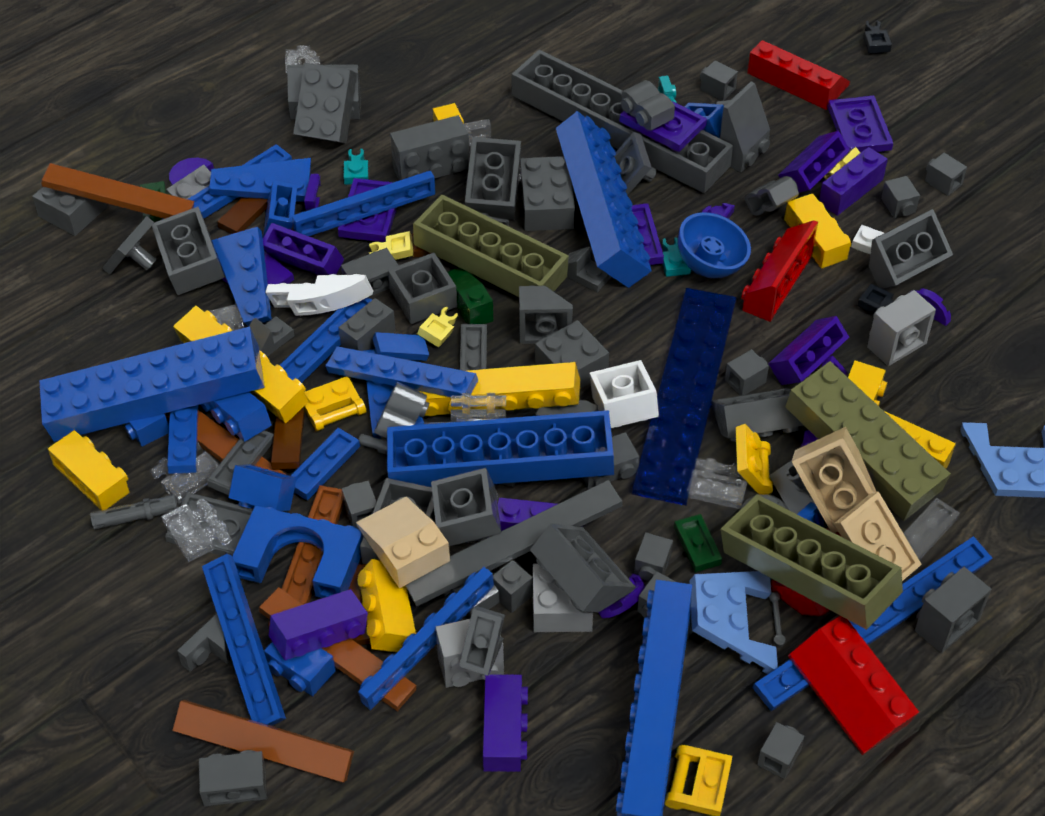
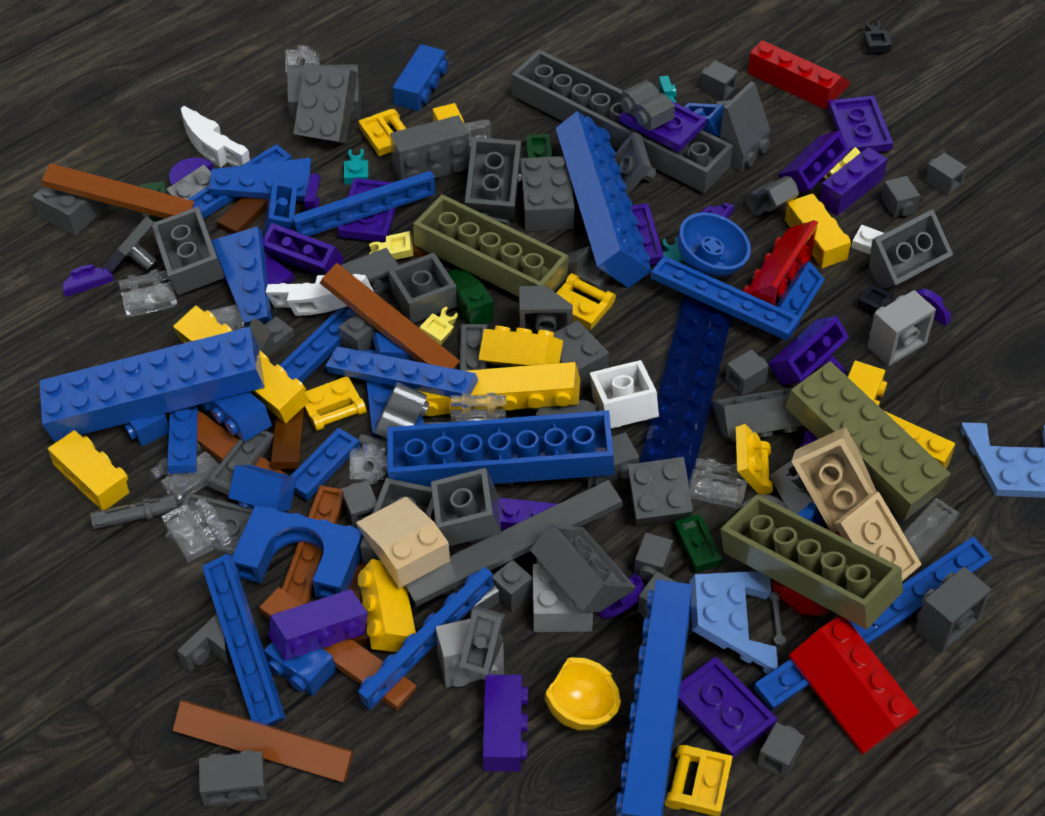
none -> dark purple tile [63,265,114,297]
none -> clear plate [118,269,178,318]
none -> white slope [181,106,250,168]
none -> dark orange tile [320,263,460,369]
none -> clear brick [350,443,387,484]
none -> yellow plate [358,109,406,156]
none -> blue brick [393,44,449,111]
none -> yellow brick [478,326,564,367]
none -> dark green plate [526,134,552,158]
none -> yellow cylinder [545,657,621,730]
none -> yellow plate [556,273,616,330]
none -> dark grey brick [627,457,693,527]
none -> blue plate [651,256,801,341]
none -> dark purple plate [678,657,778,759]
none -> blue plate [776,261,825,319]

